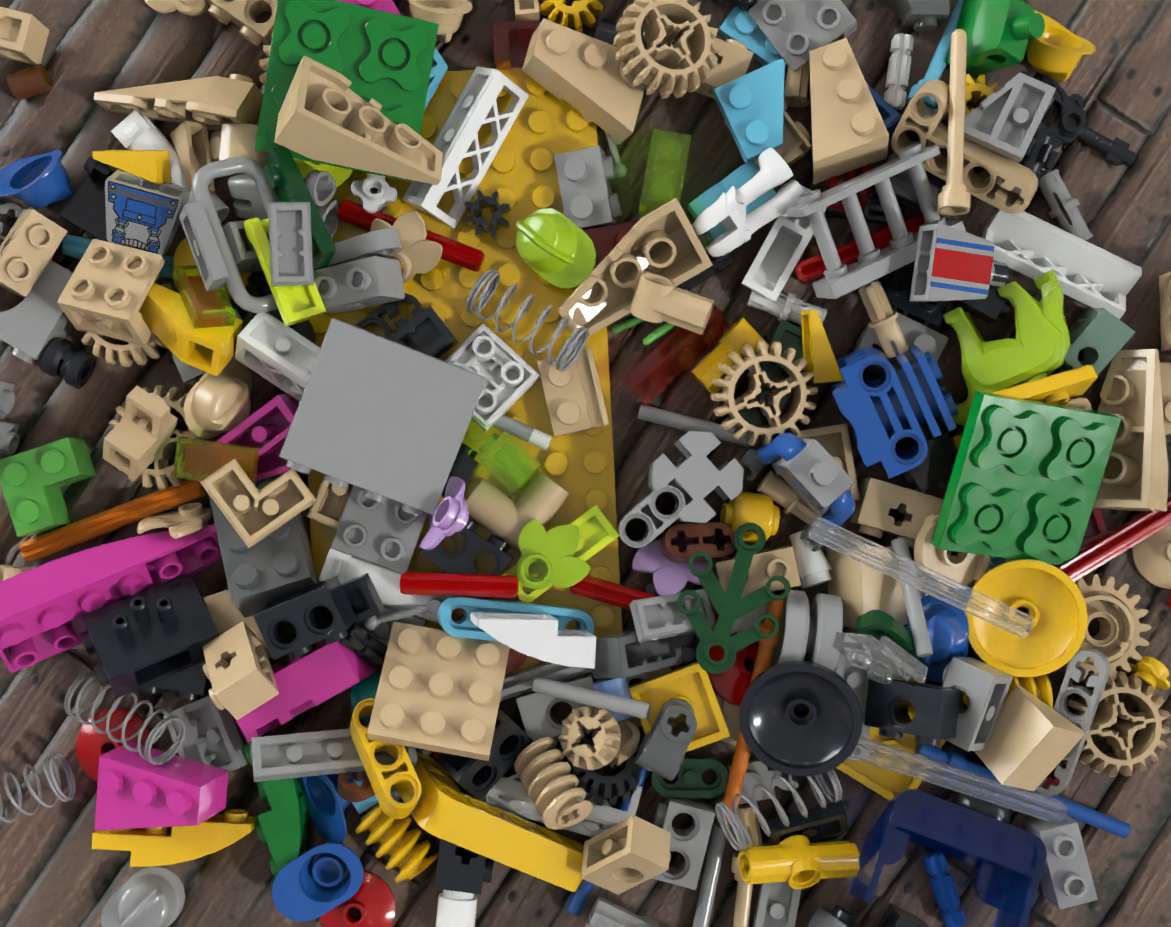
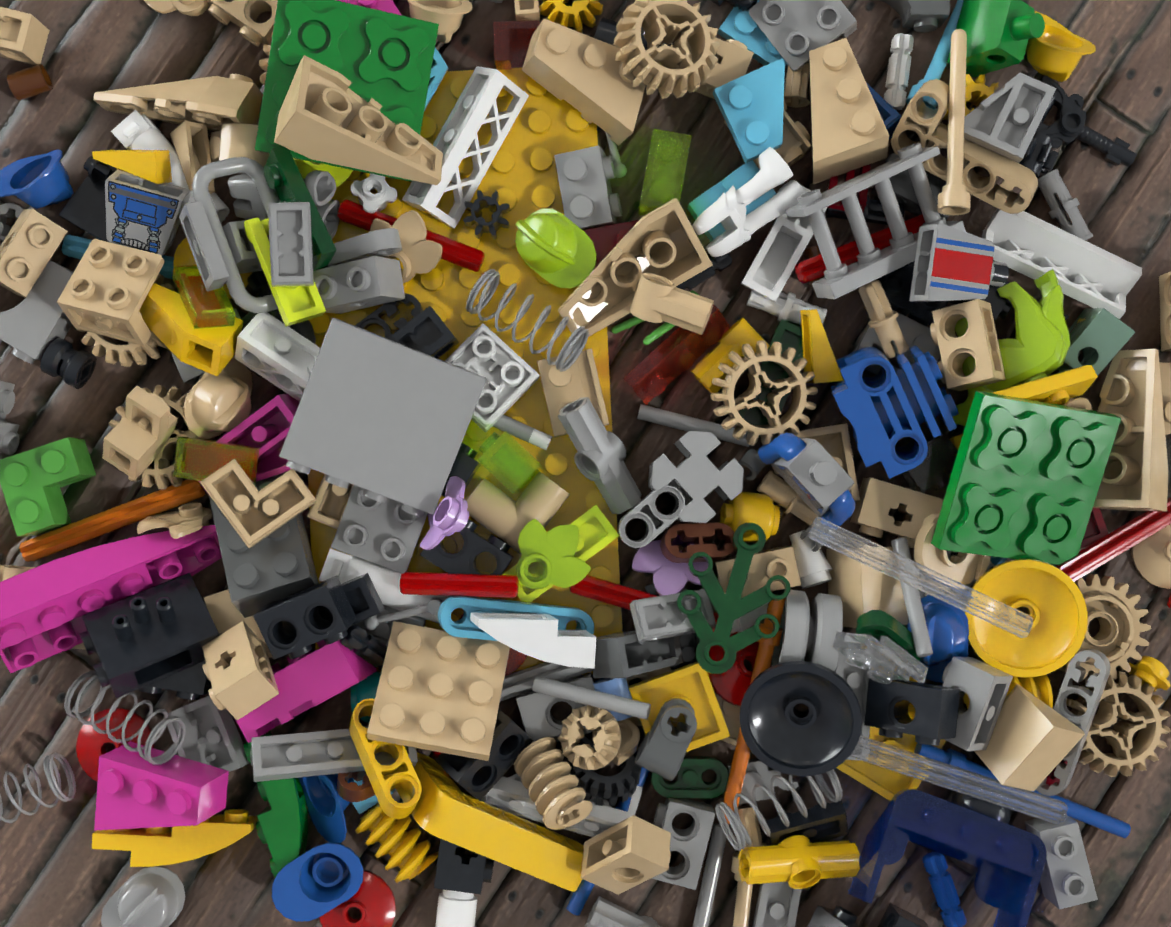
none -> light grey piece [558,397,642,514]
none -> tan brick [930,299,1006,391]

